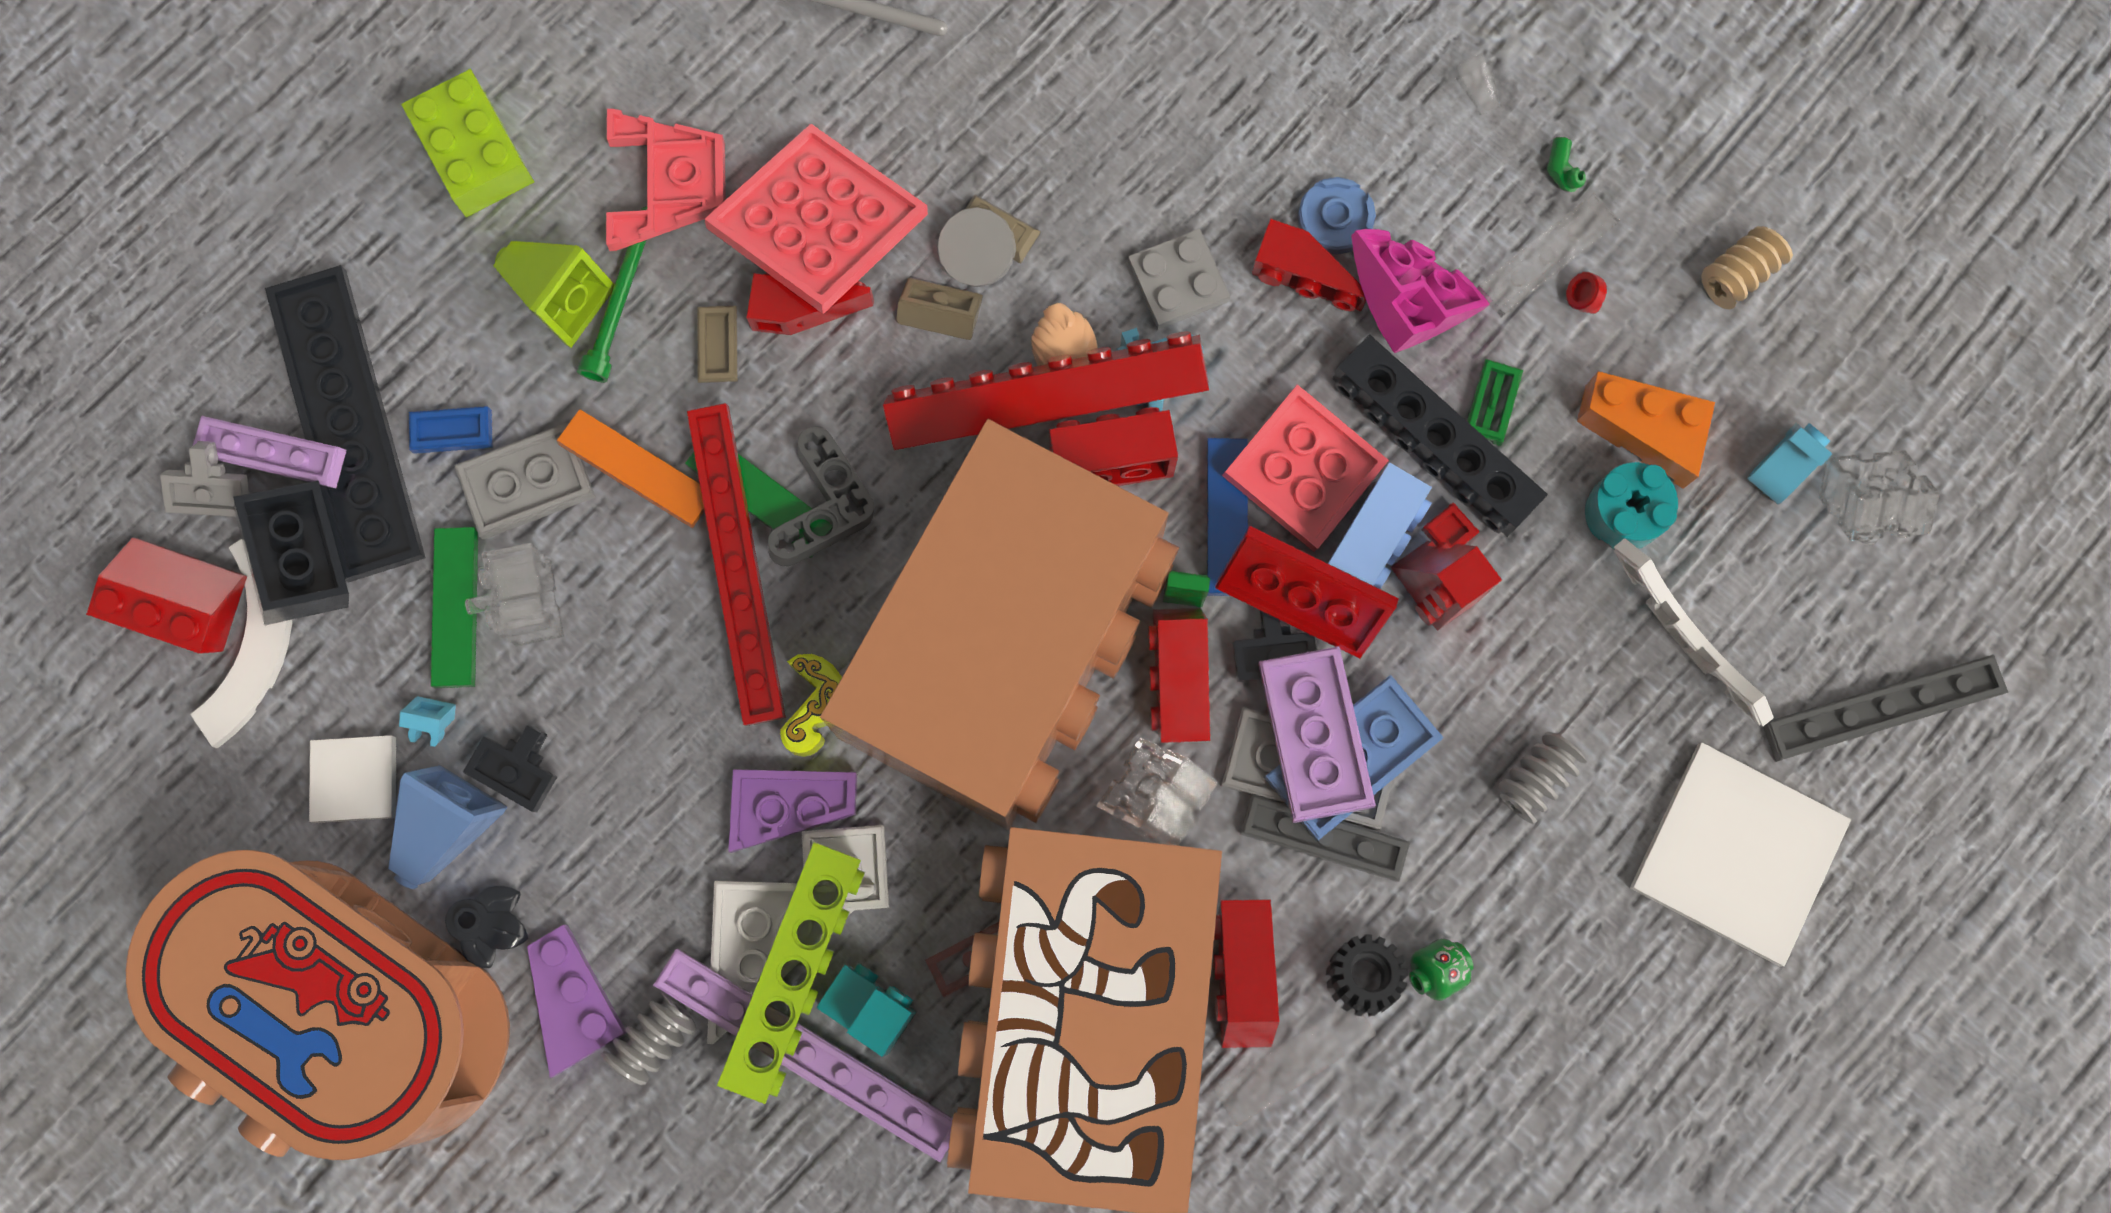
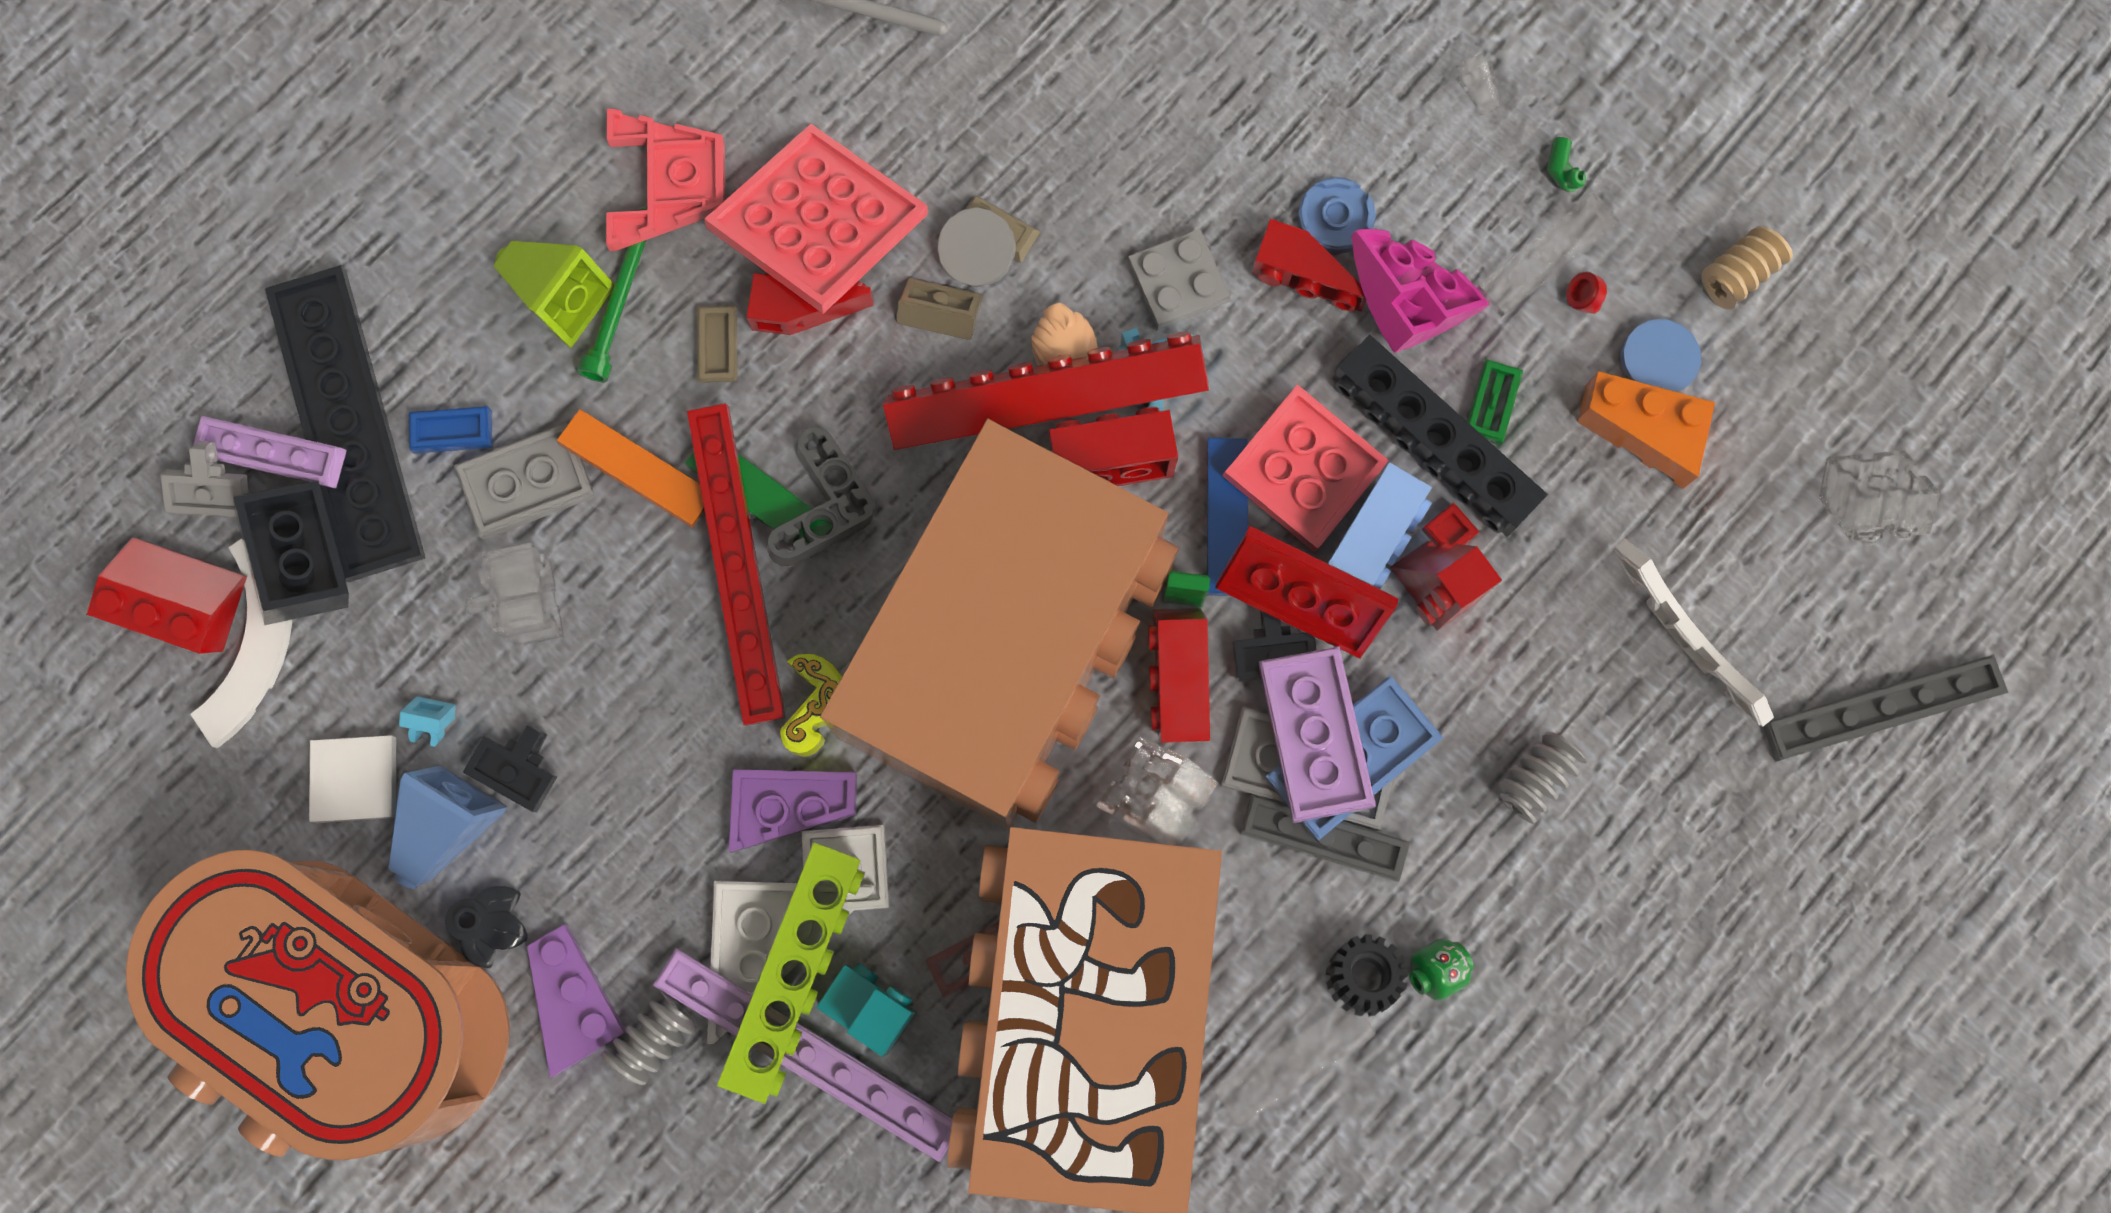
lime brick [401,68,535,218] -> none
green tile [431,527,478,688] -> none
red wedge [1213,899,1280,1048] -> none
teal brick [1585,462,1678,549] -> none
white tile [1630,743,1851,967] -> none
medium azure pin [1747,423,1832,505] -> none
none -> medium blue tile [1620,319,1702,392]

